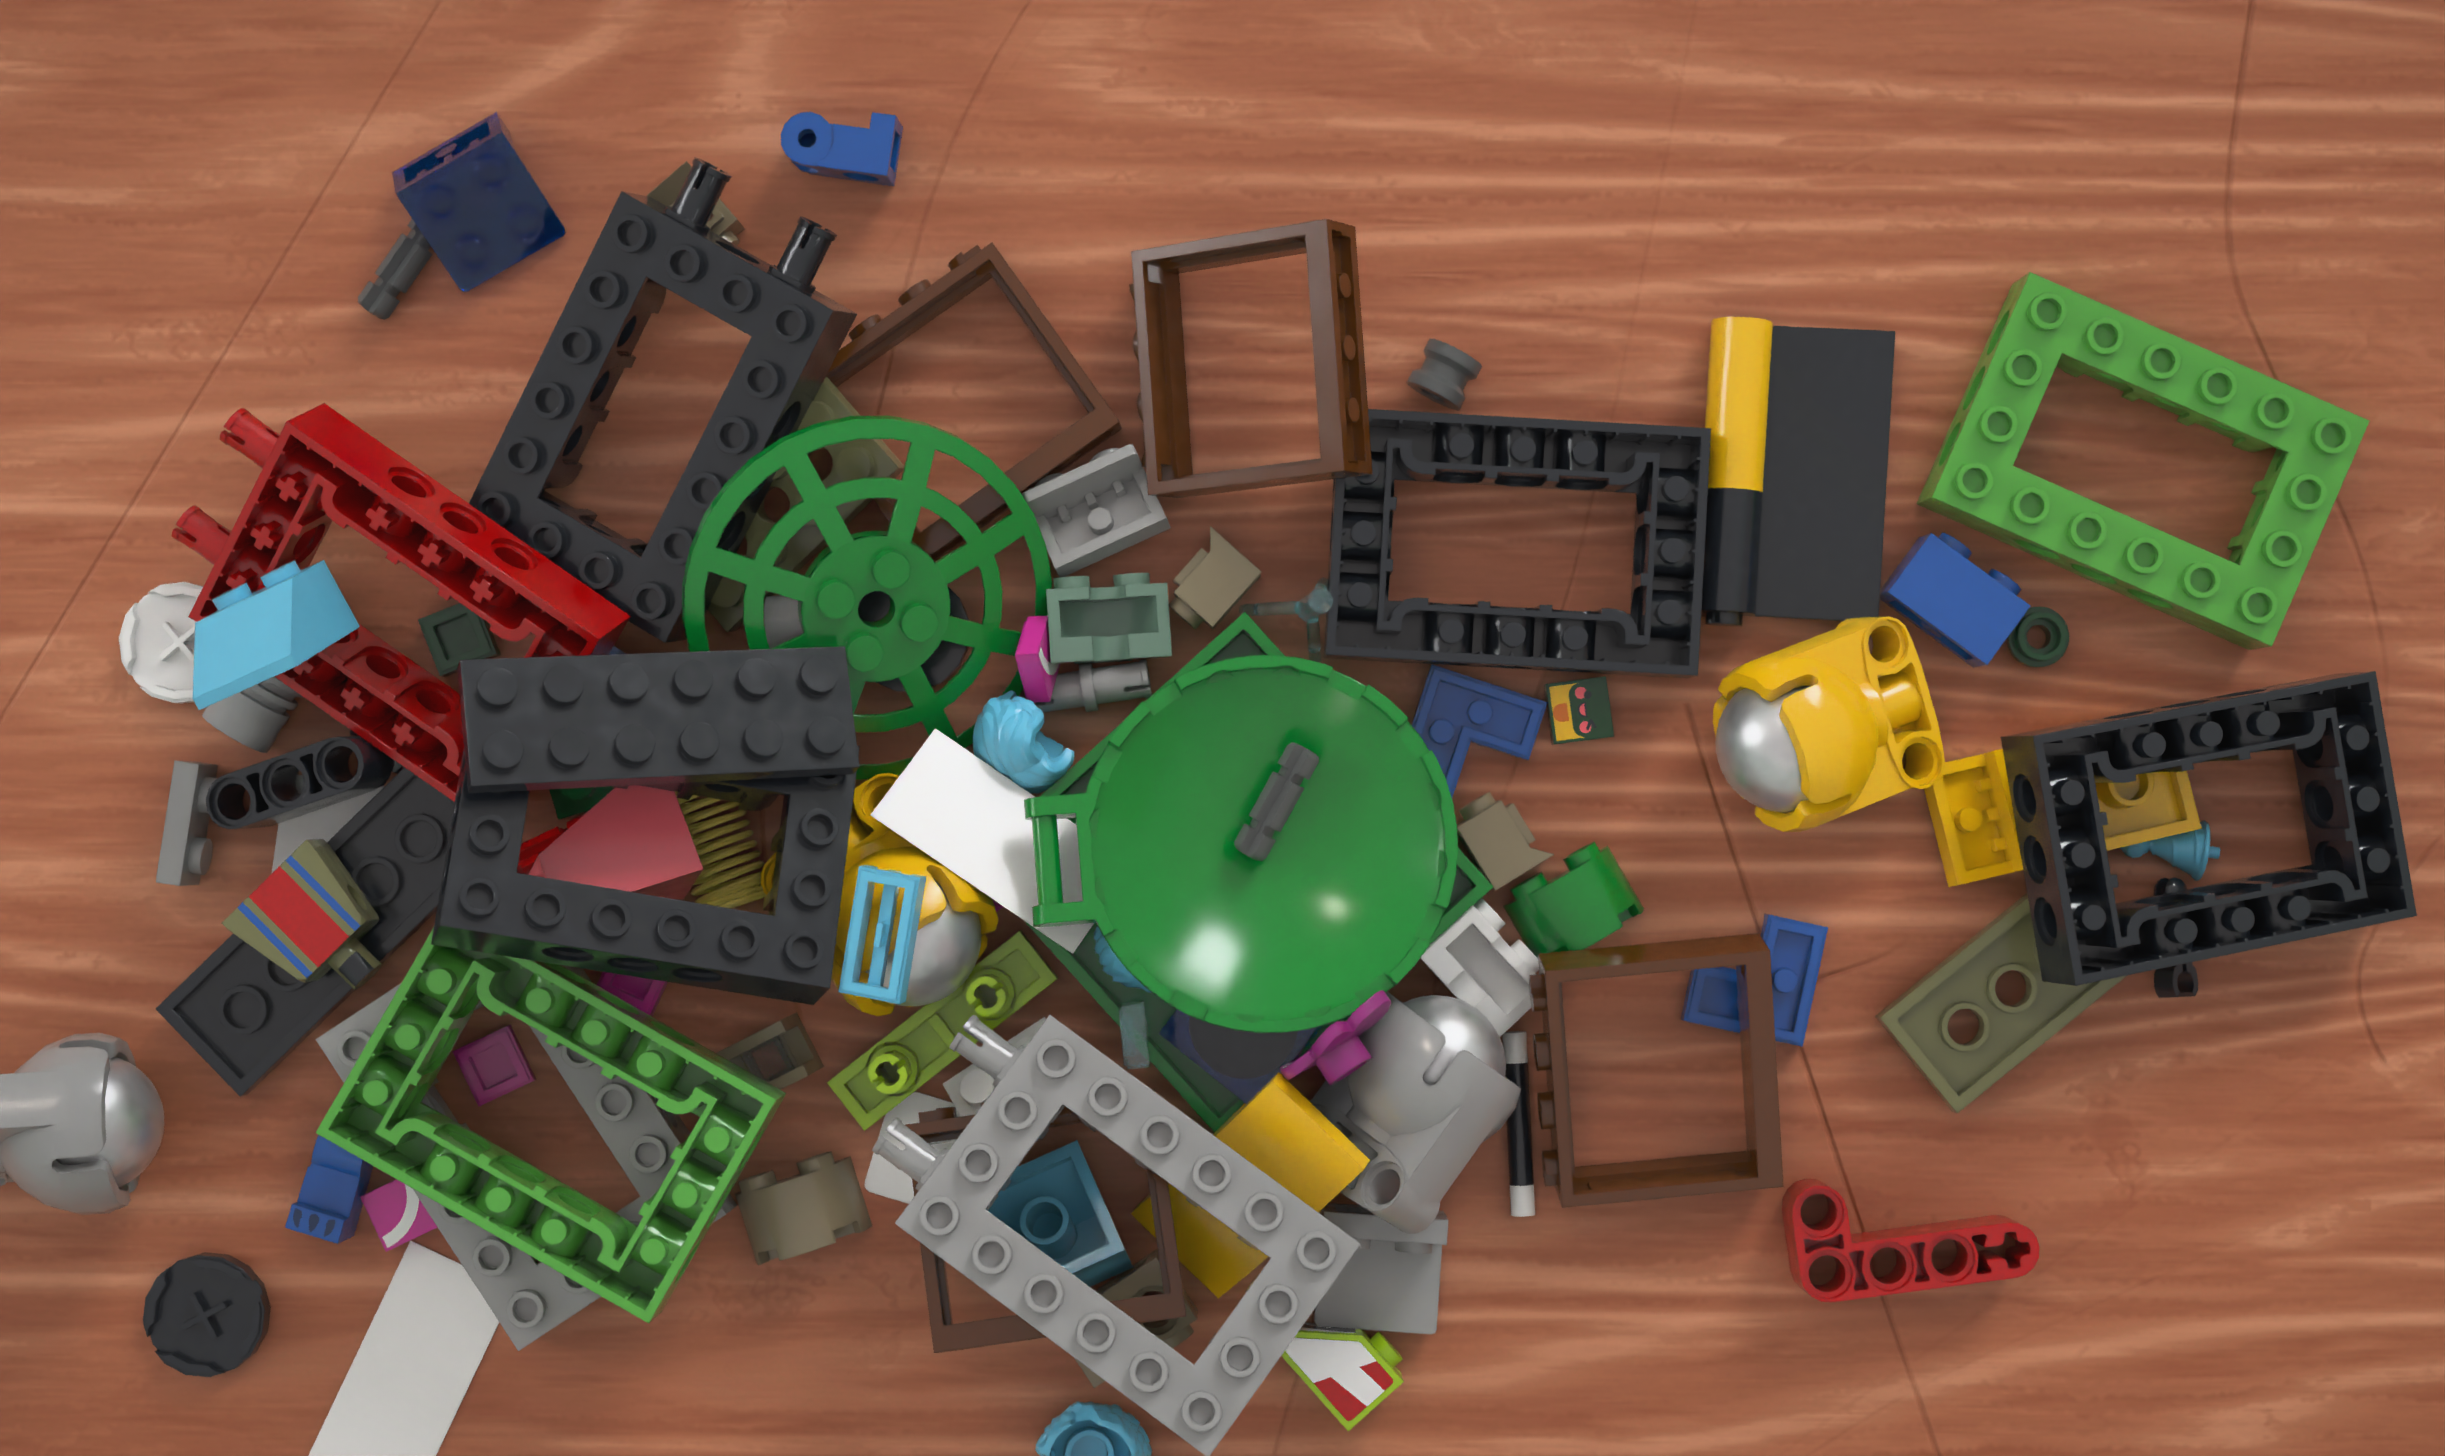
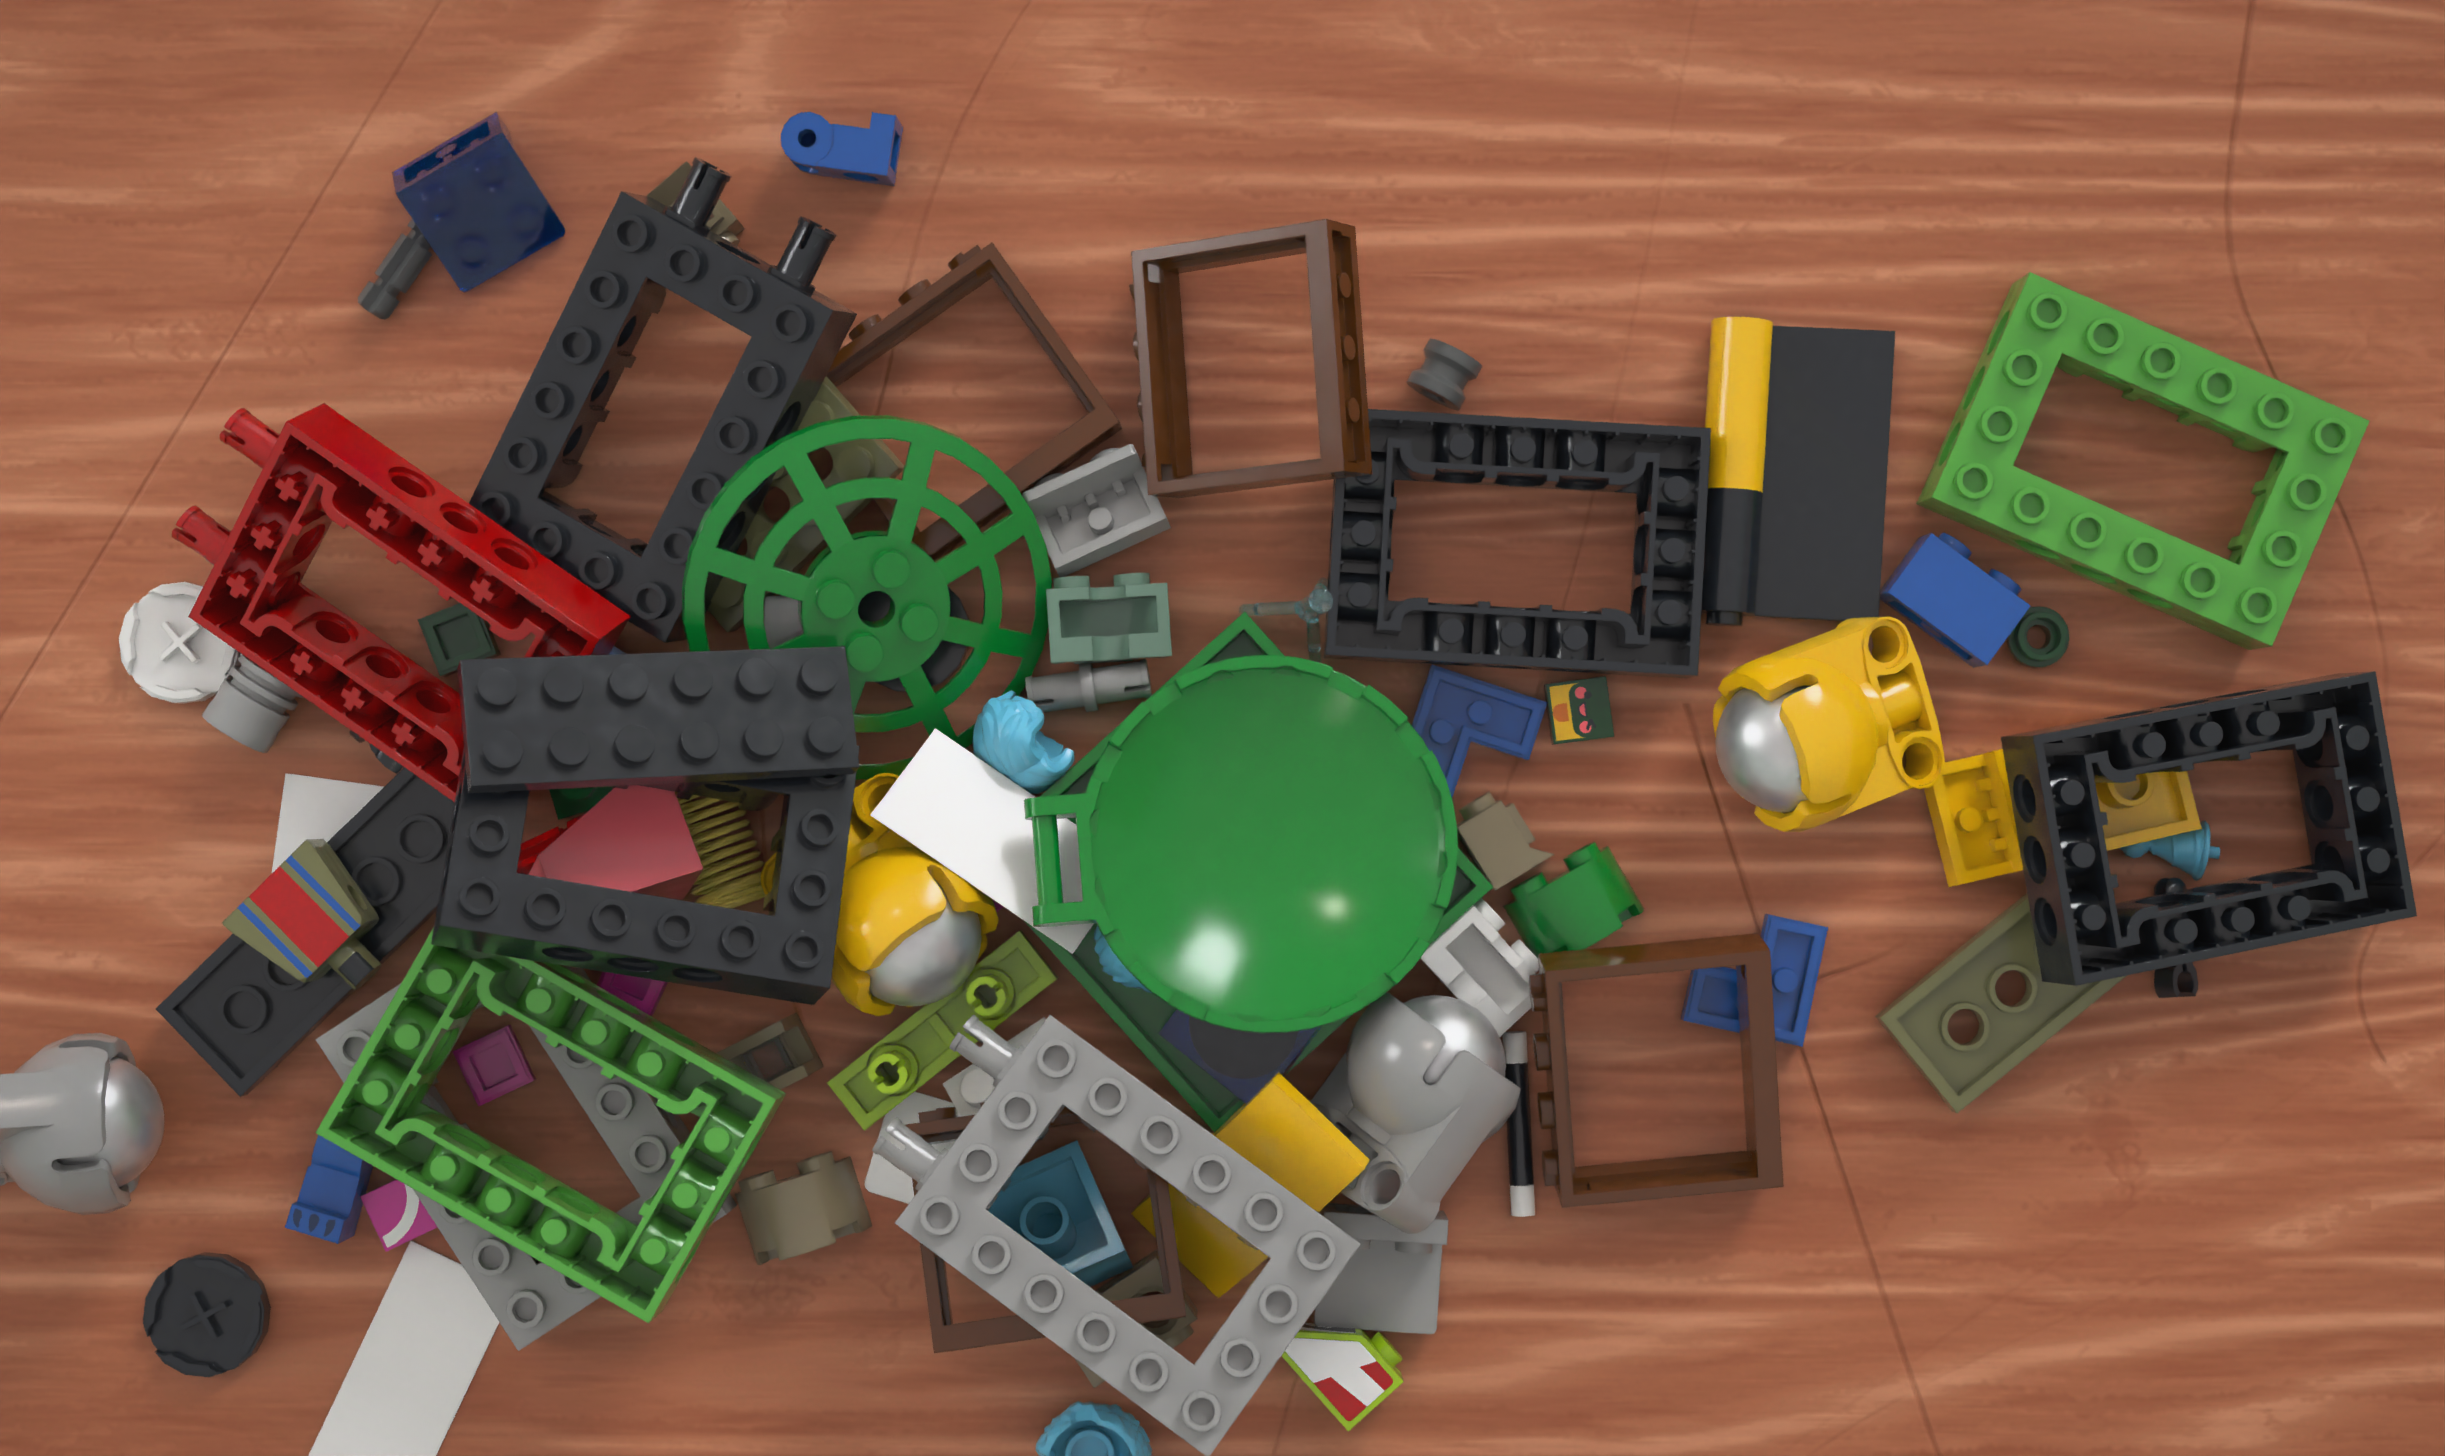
light grey plate [156,760,218,886] -> none
medium azure slope [193,560,360,710] -> none
black beam [206,736,393,829] -> none
medium azure tile [838,865,926,1004] -> none
dark pink tile [1015,615,1061,703] -> none
clear light blue tile [1119,1001,1151,1069] -> none
dark tan window [1169,526,1262,630] -> none
dark grey axle [1234,742,1319,861] -> none
magenta animal [1279,990,1391,1086] -> none
red beam [1782,1179,2040,1302] -> none

